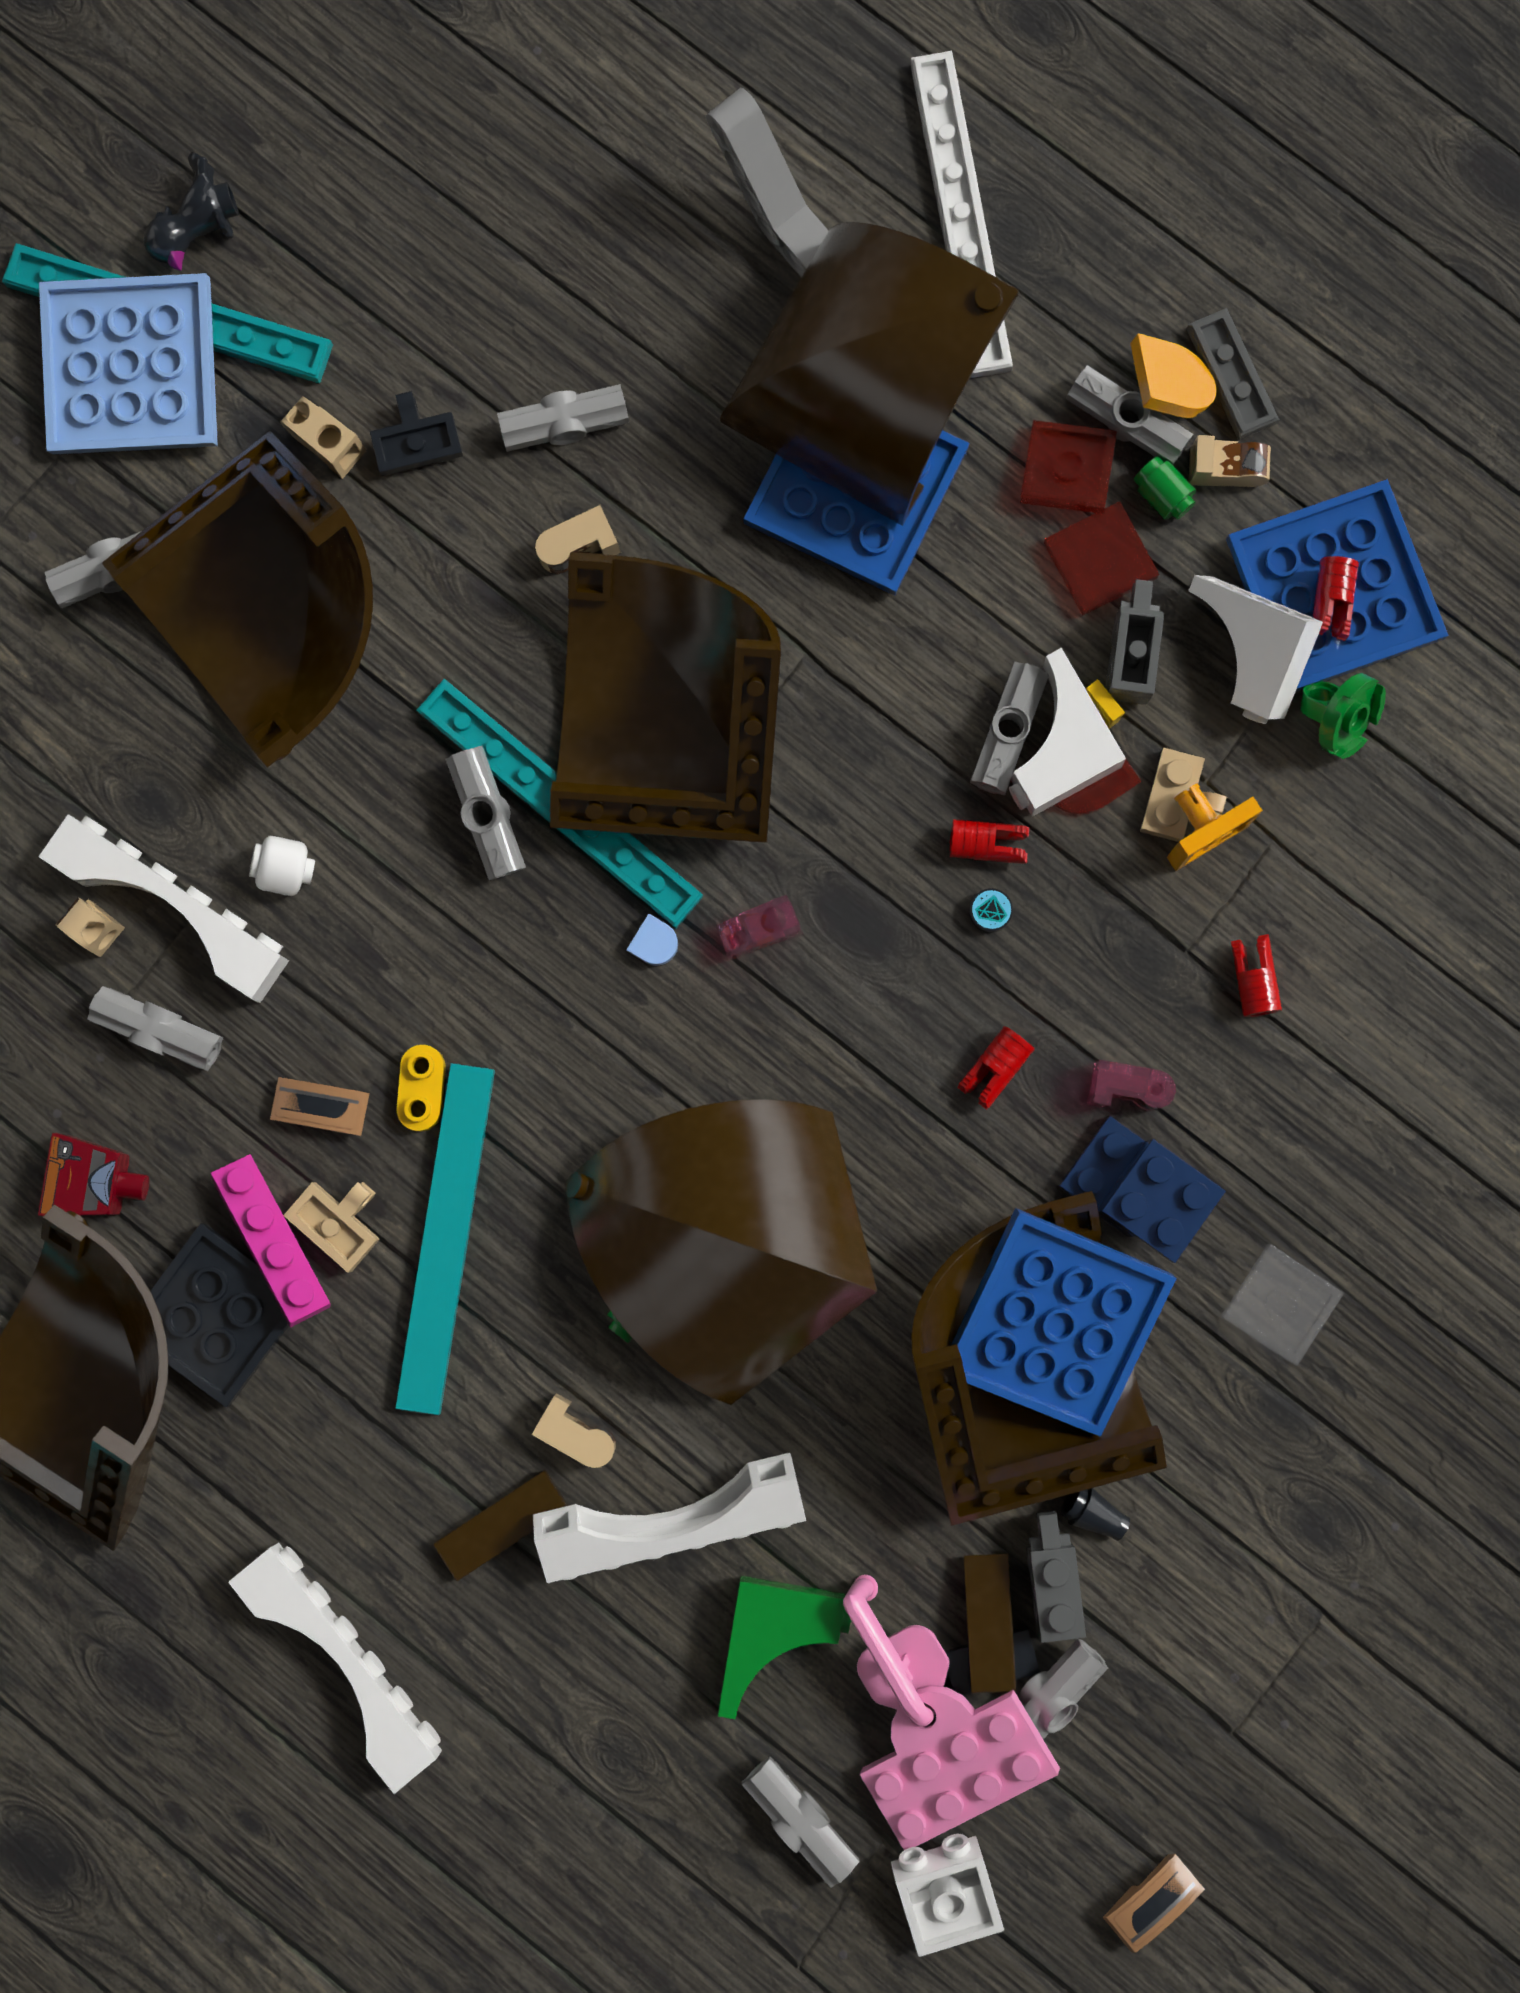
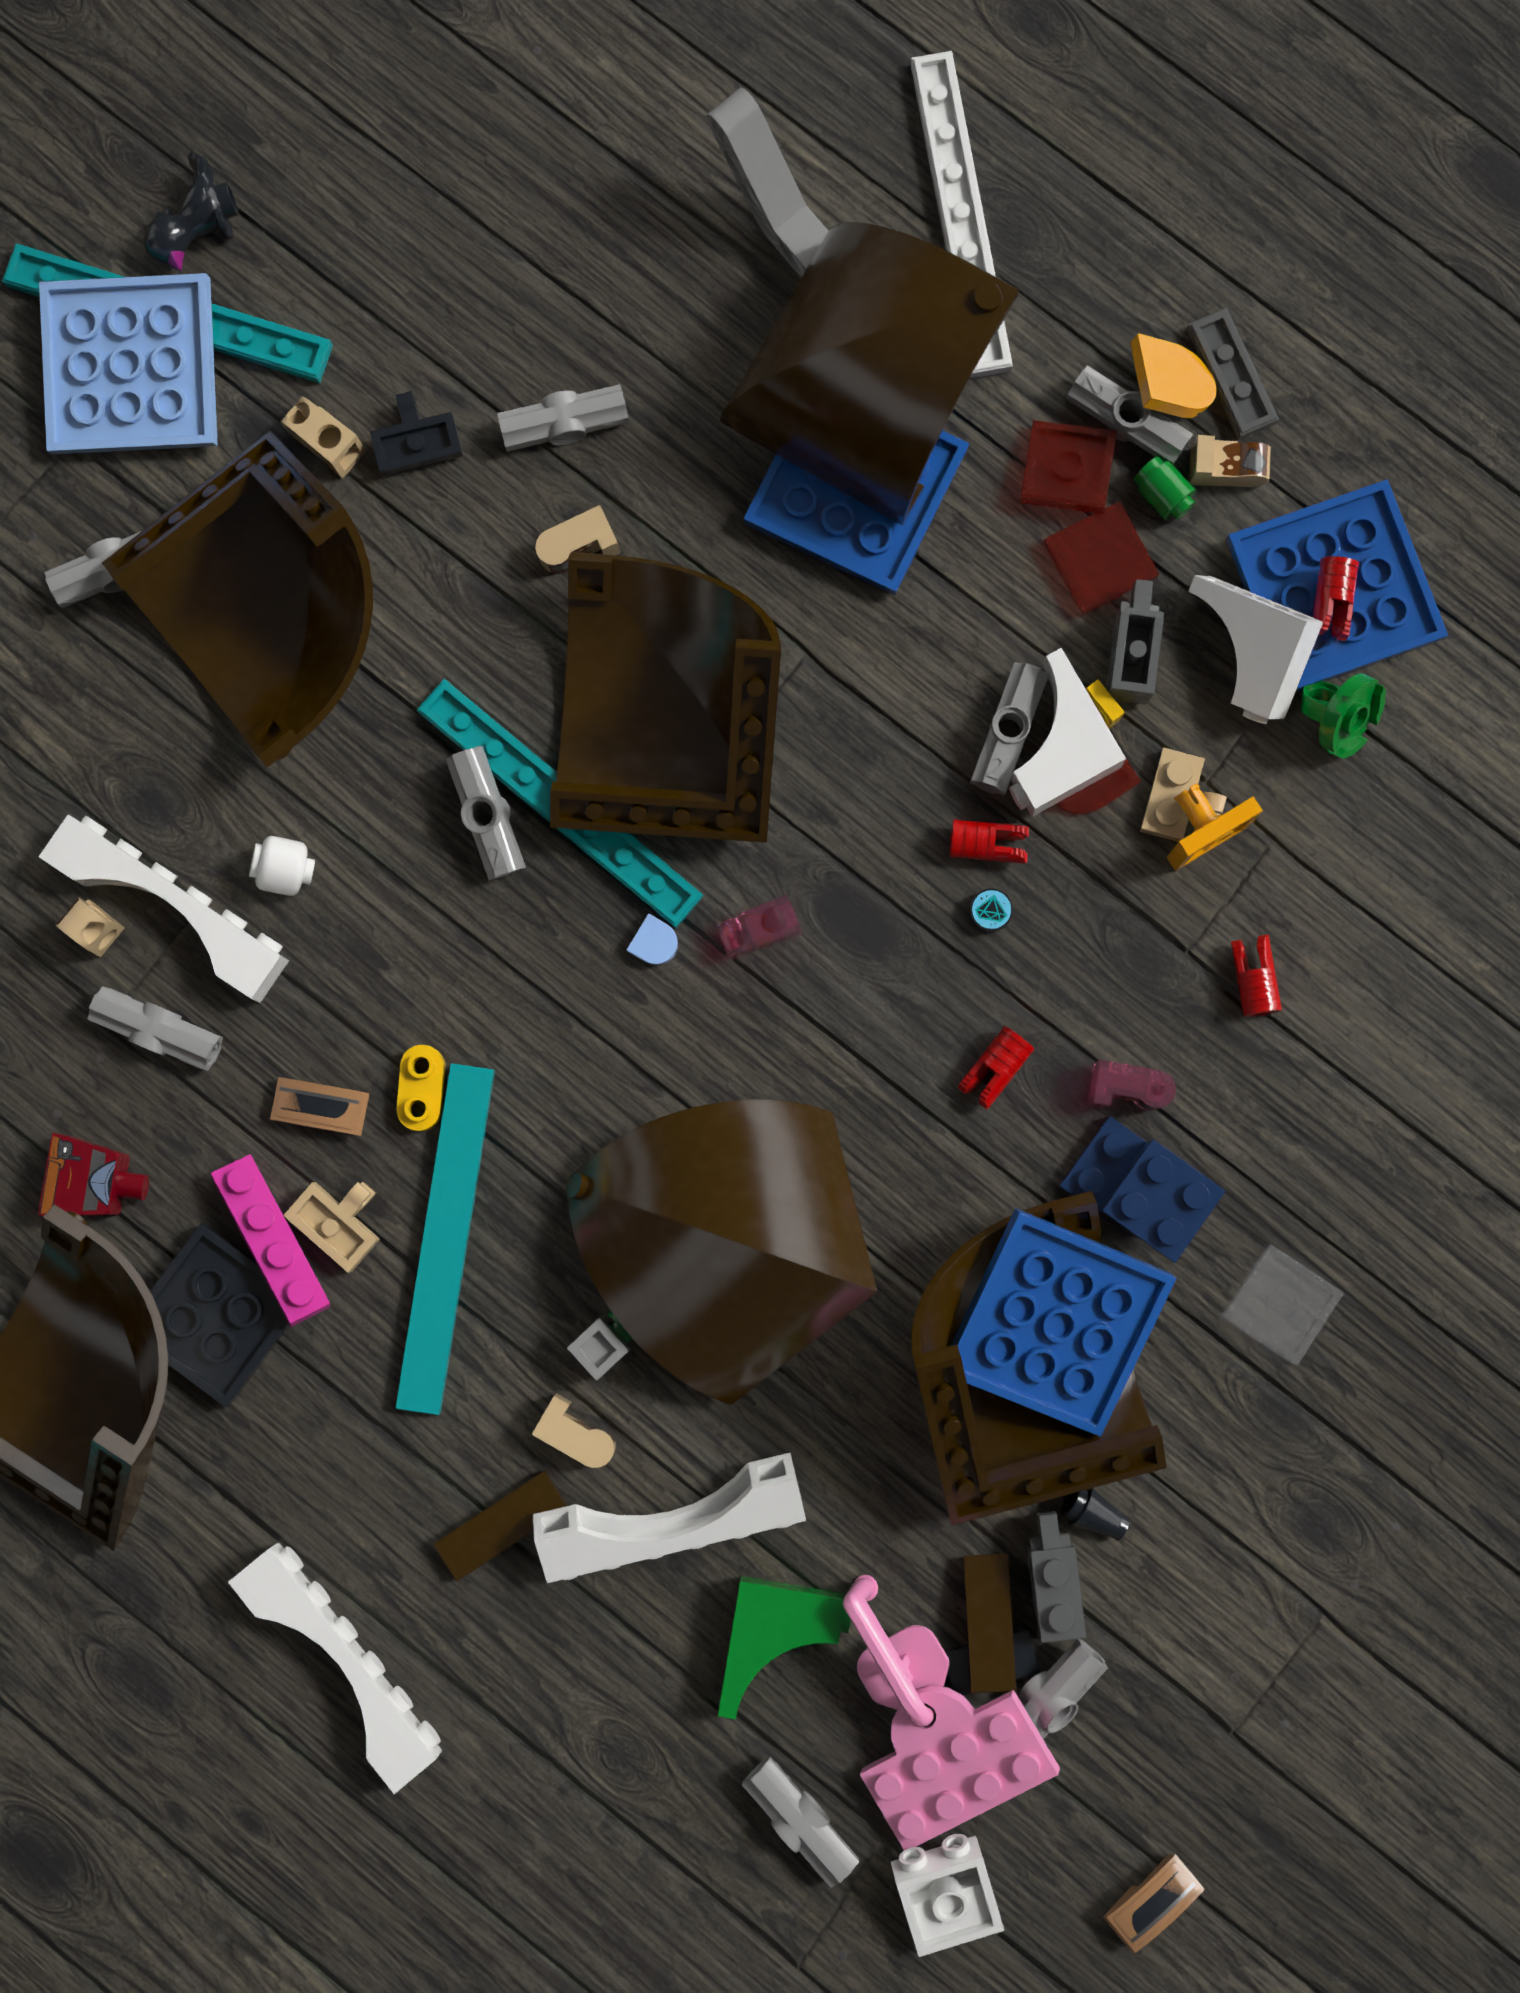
none -> light grey panel [567,1314,631,1381]

